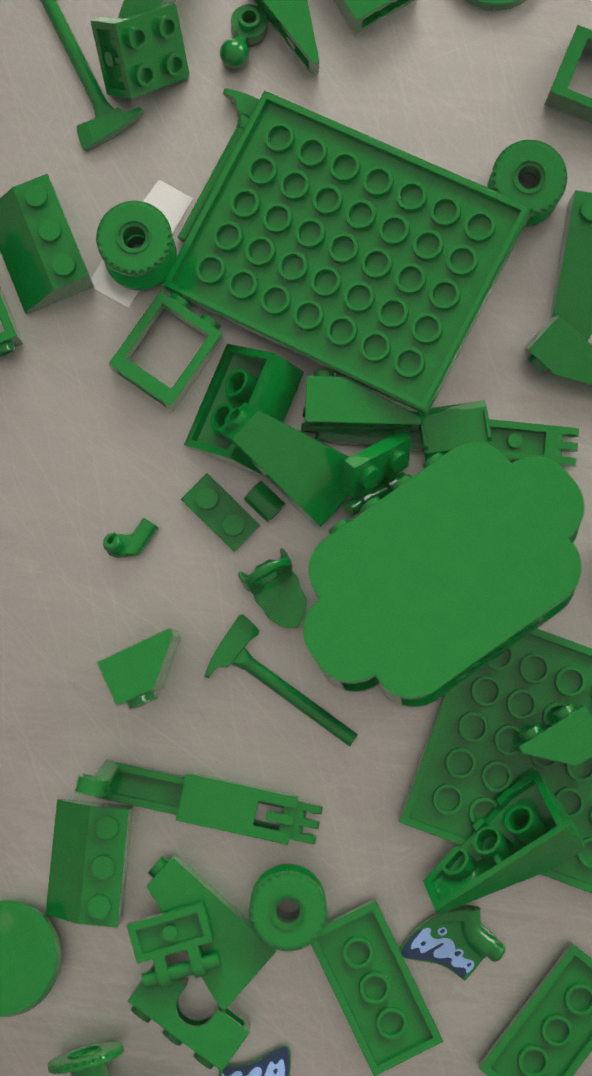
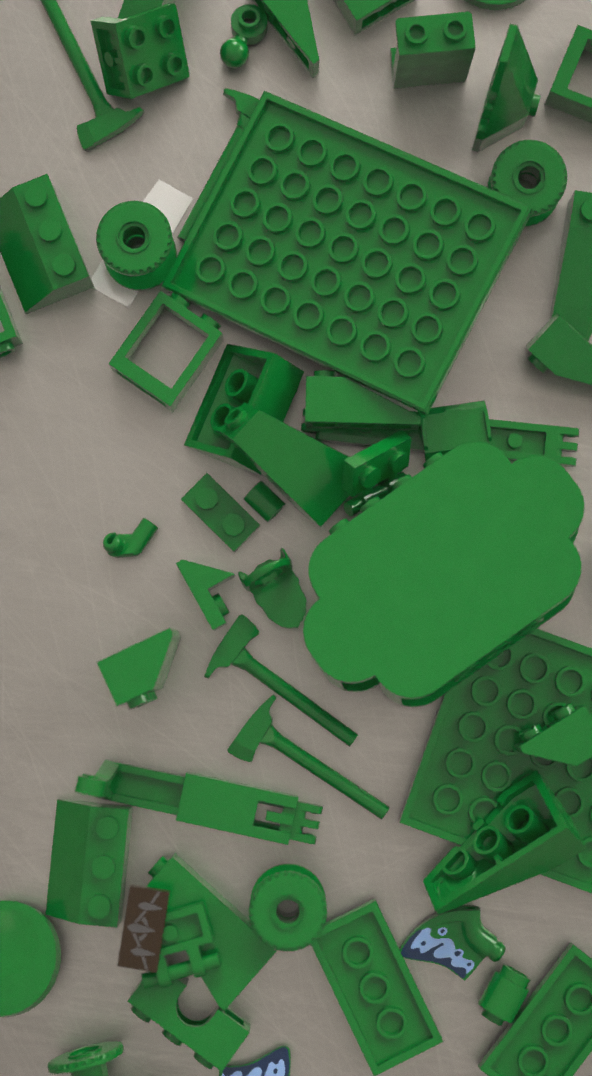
none -> dark brown tile [117,884,170,973]
none -> green slope [176,559,235,631]
none -> green piece [228,694,390,820]
none -> green panel [390,11,476,89]
none -> green wedge [471,24,541,152]
none -> green brick [478,964,531,1026]

